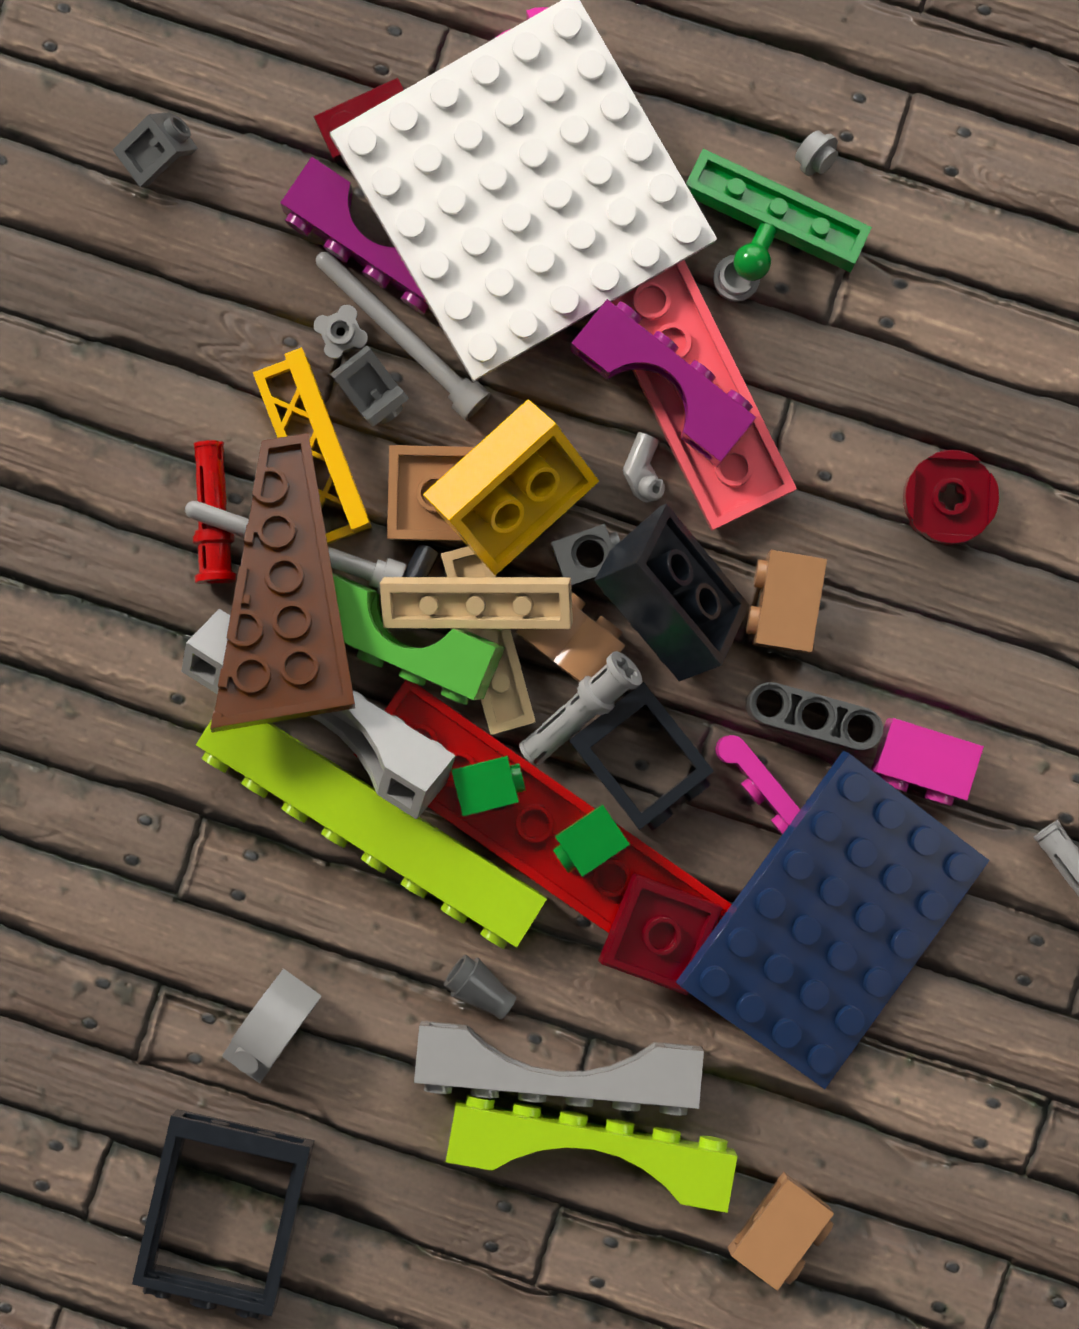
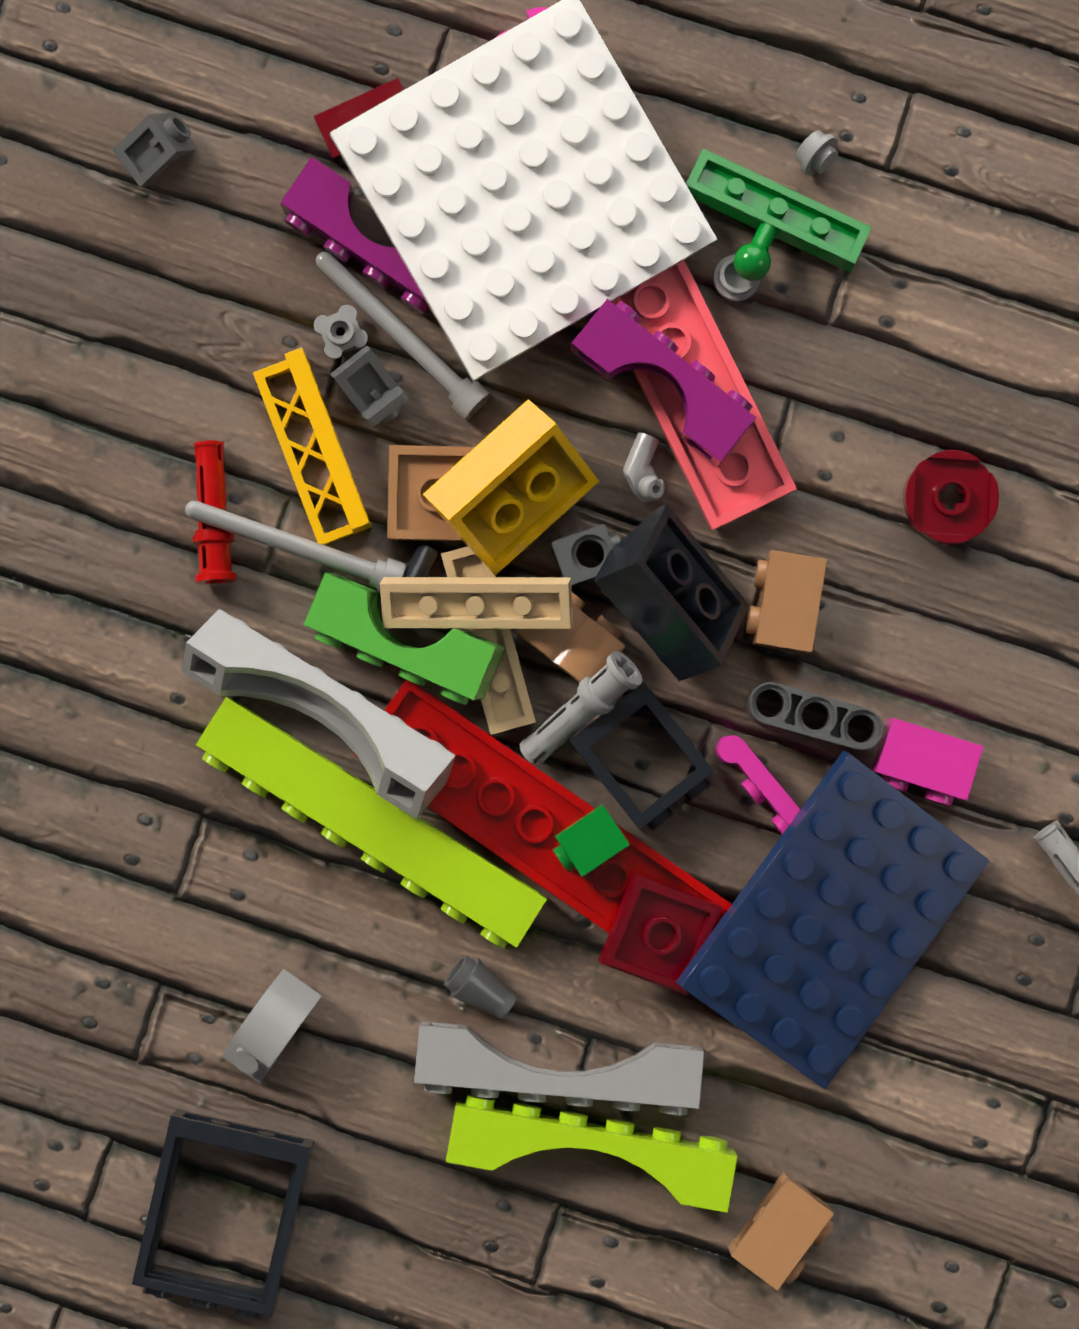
reddish brown wing [210,433,355,733] -> none
green brick [451,756,526,816] -> none

